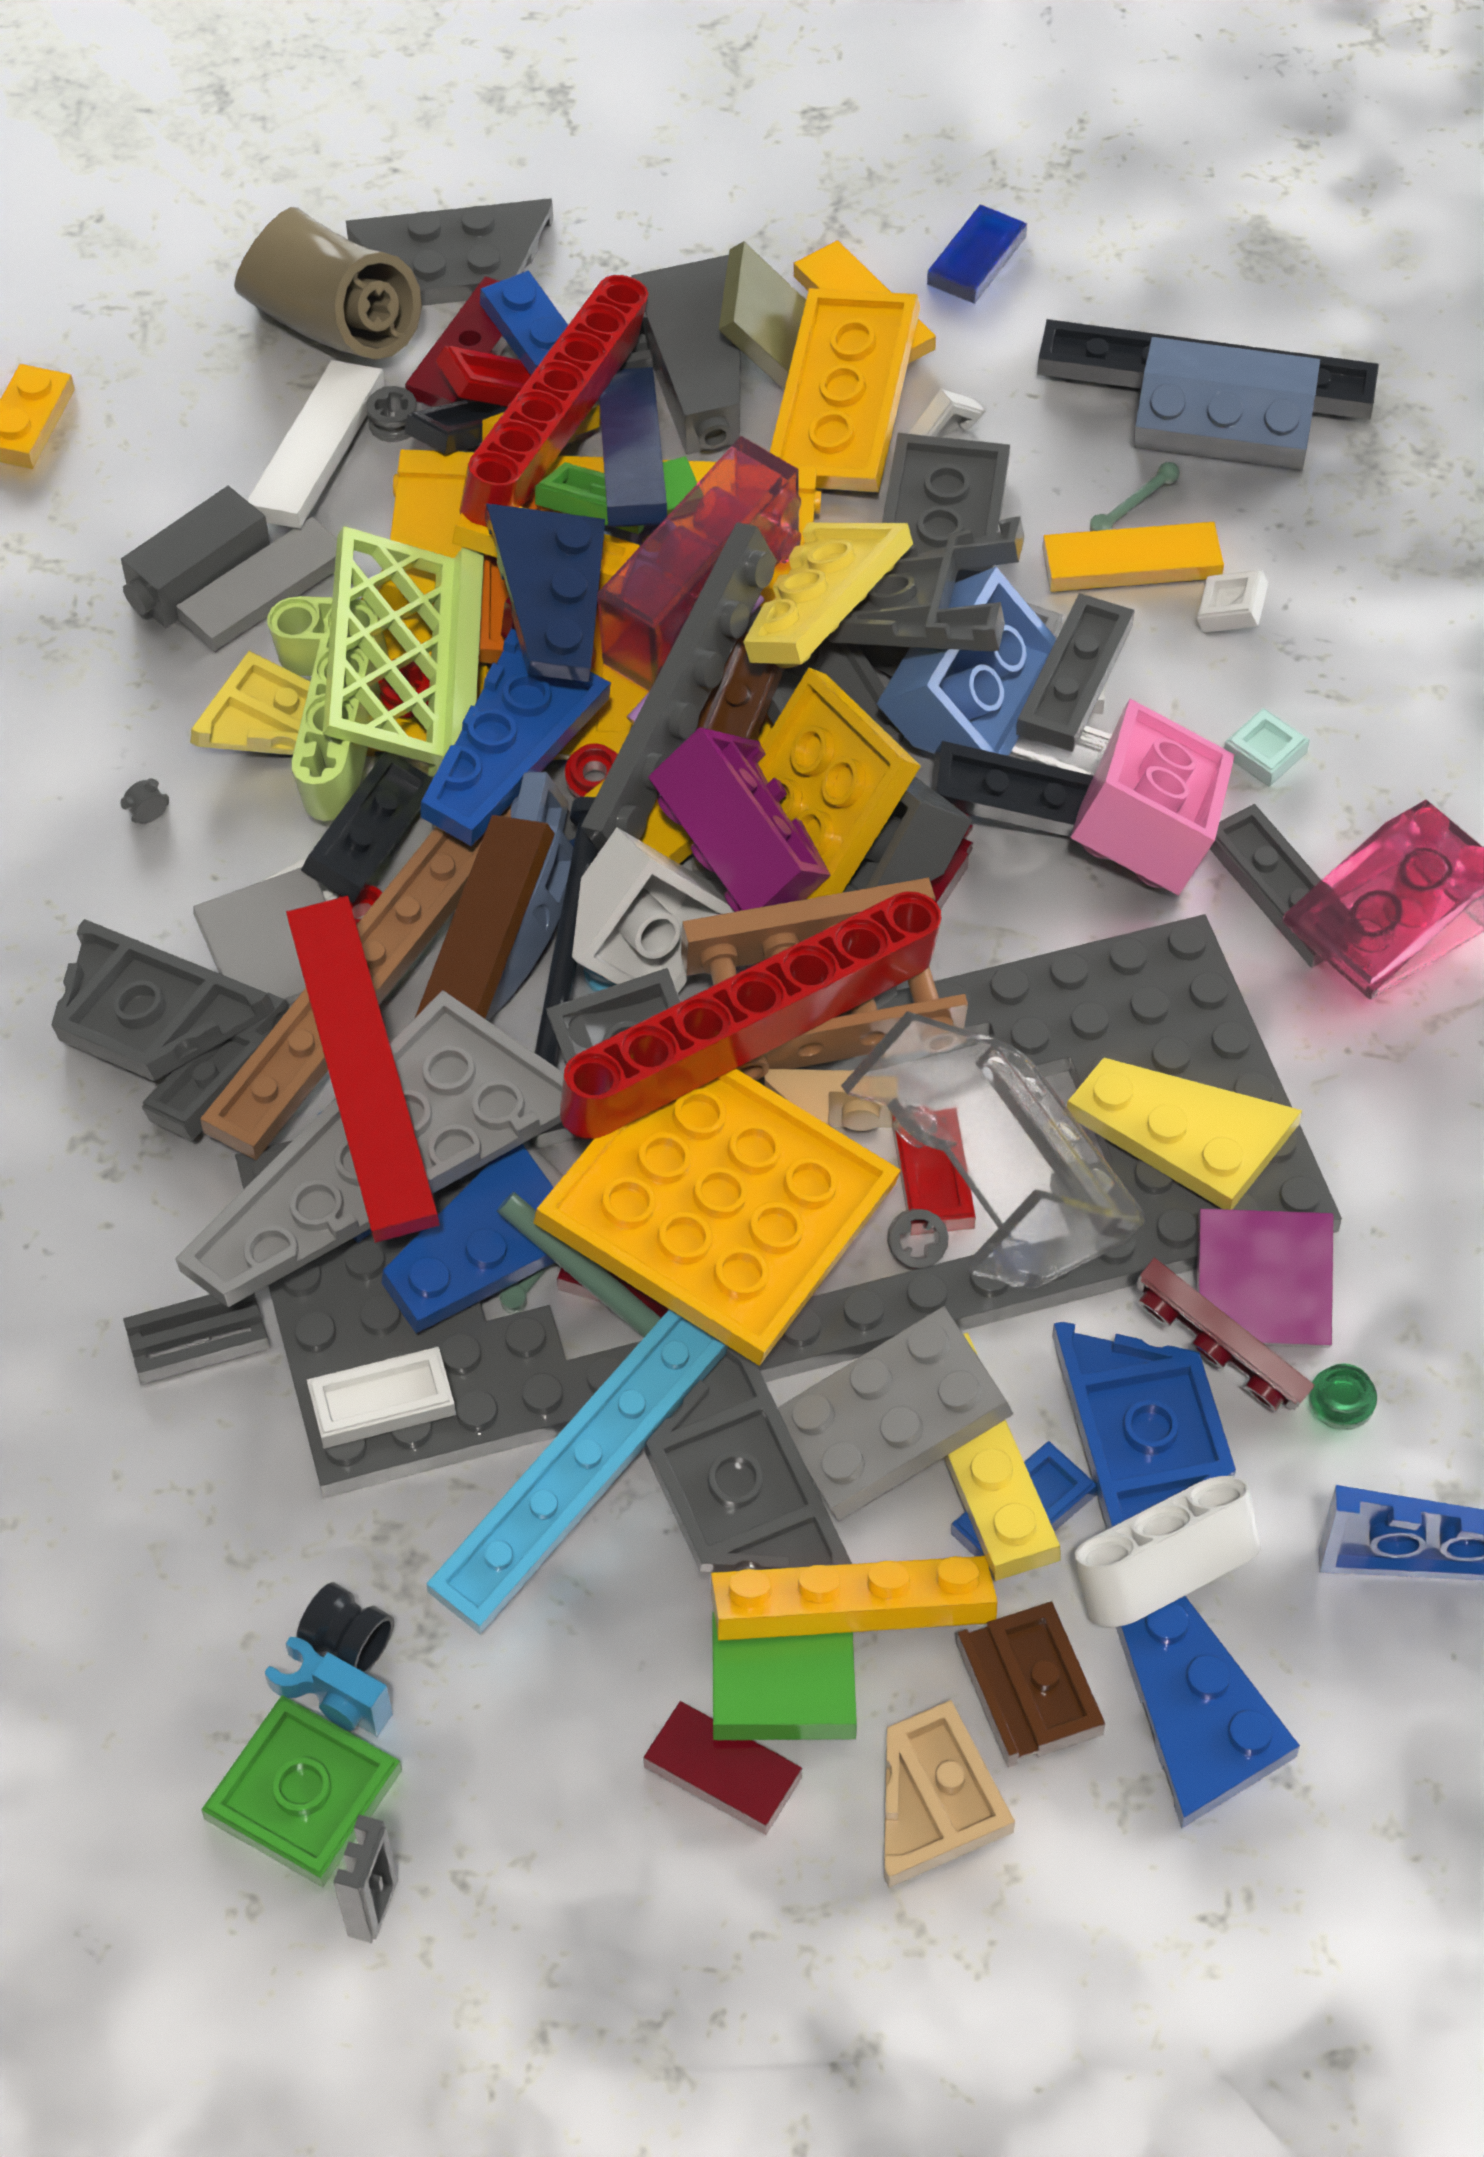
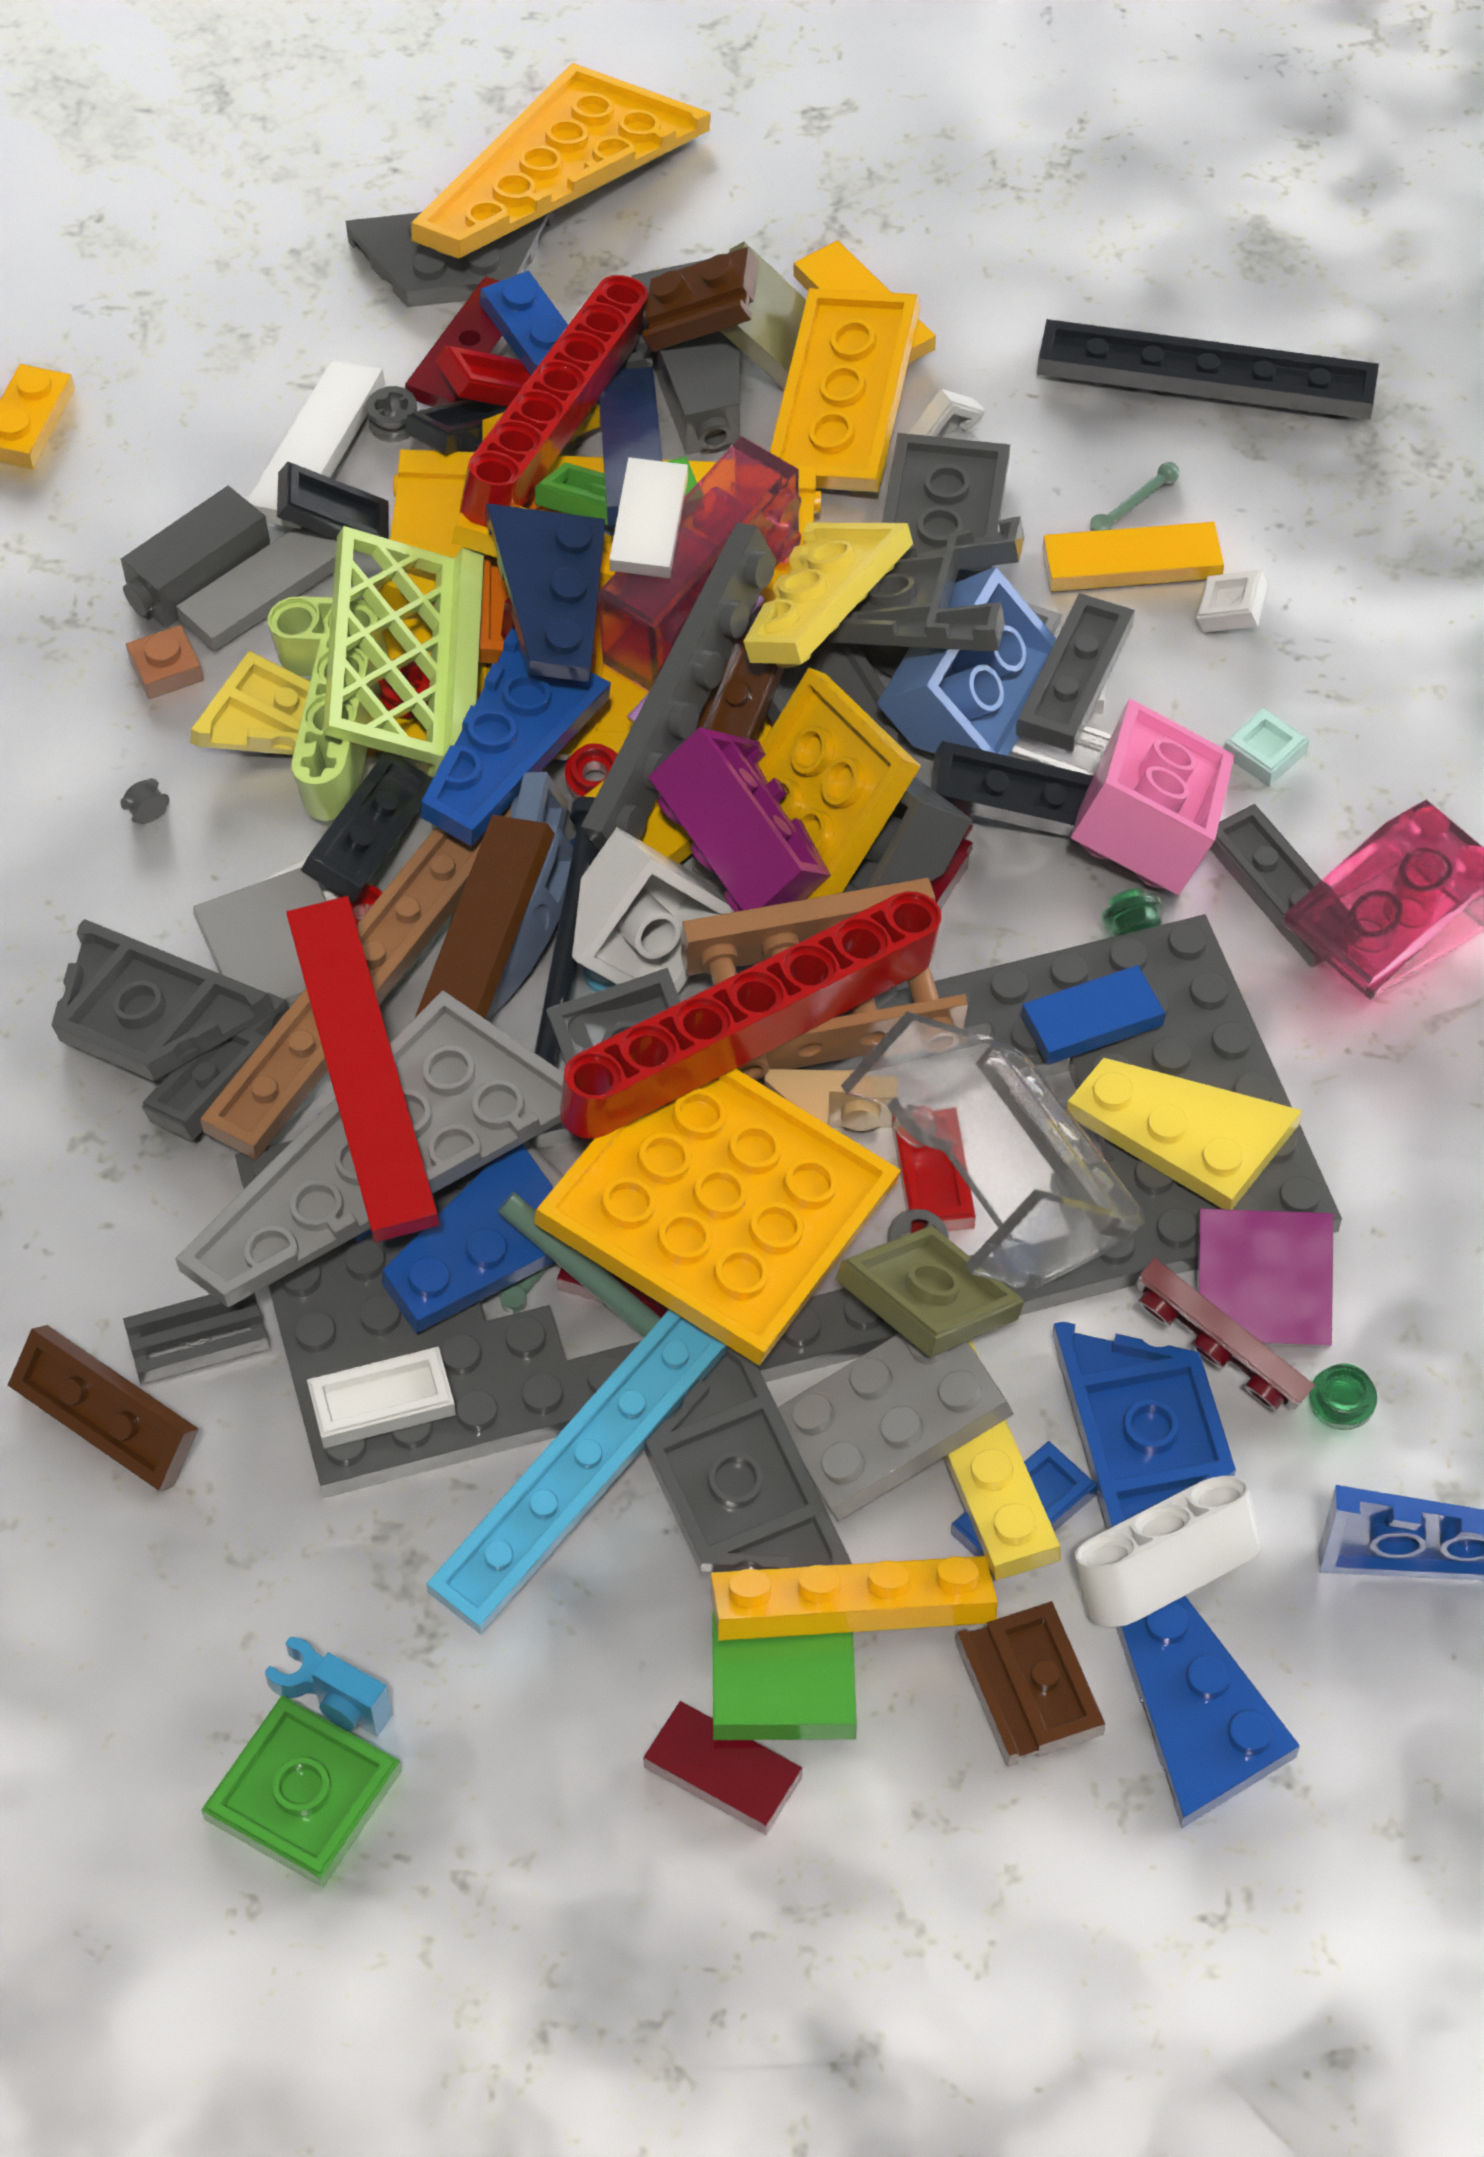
dark tan brick [234,207,422,360] -> none
black wheel [296,1582,394,1673] -> none
dark grey tile [333,1814,398,1943] -> none
tan wing [884,1700,1015,1888] -> none
clear blue tile [927,204,1027,304] -> none
sand blue slope [1135,337,1320,471] -> none
none -> reddish brown plate [7,1325,199,1491]
none -> nougat plate [126,625,204,700]
none -> black tile [277,461,389,540]
none -> yellow wing [411,63,711,259]
none -> white tile [609,457,688,578]
none -> reddish brown plate [642,246,759,352]
none -> olive tile [835,1226,1025,1358]
none -> blue tile [1021,965,1165,1065]
none -> clear green plate [1101,888,1163,936]

